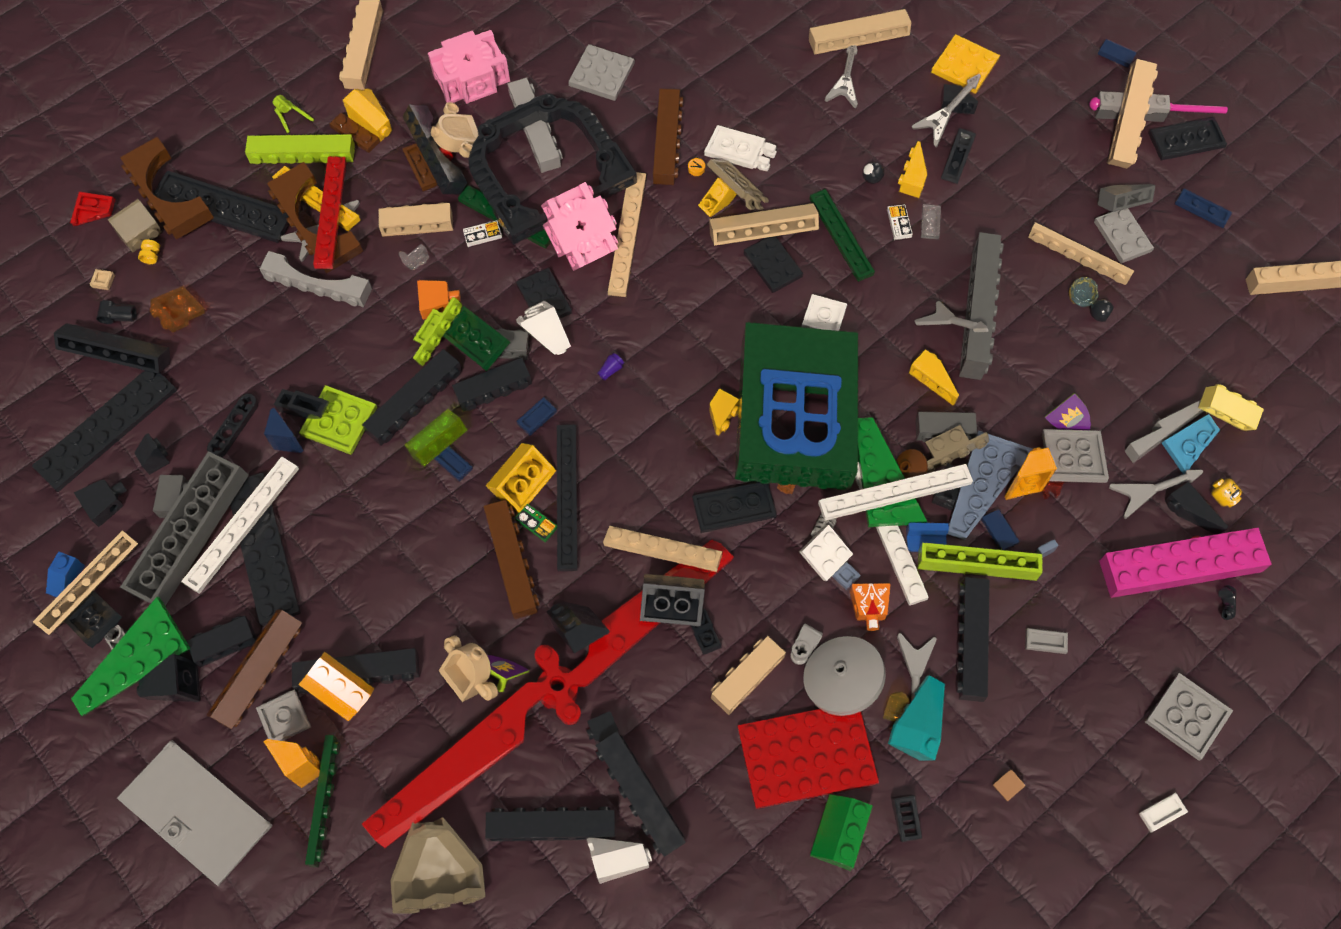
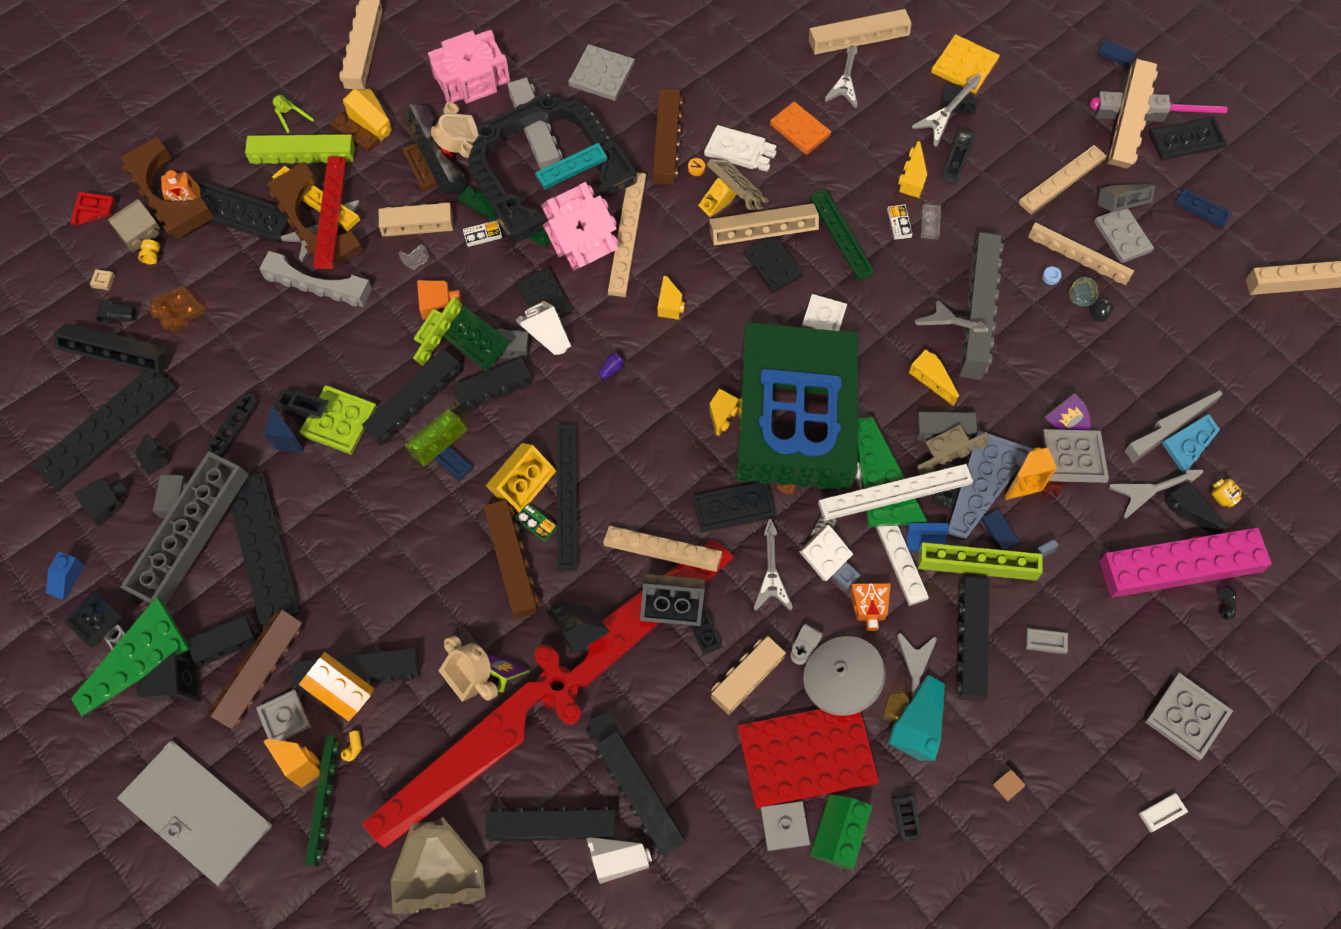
tan brick [33,531,138,635] -> none
white plate [181,457,299,594] -> none
dark blue tile [516,397,557,436] -> none
black piece [862,161,884,184] -> none
reddish brown dish [896,449,928,479] -> none
light yellow brick [1198,384,1263,431] -> none
none -> orange torso [161,170,200,202]
none -> yellow arm [341,731,362,762]
none -> teal plate [535,143,607,190]
none -> yellow slope [658,276,685,319]
none -> piece [754,519,793,611]
none -> light grey plate [760,801,810,851]
none -> orange plate [770,101,831,155]
none -> tan plate [1019,145,1106,214]
none -> light blue tile [1042,266,1061,285]

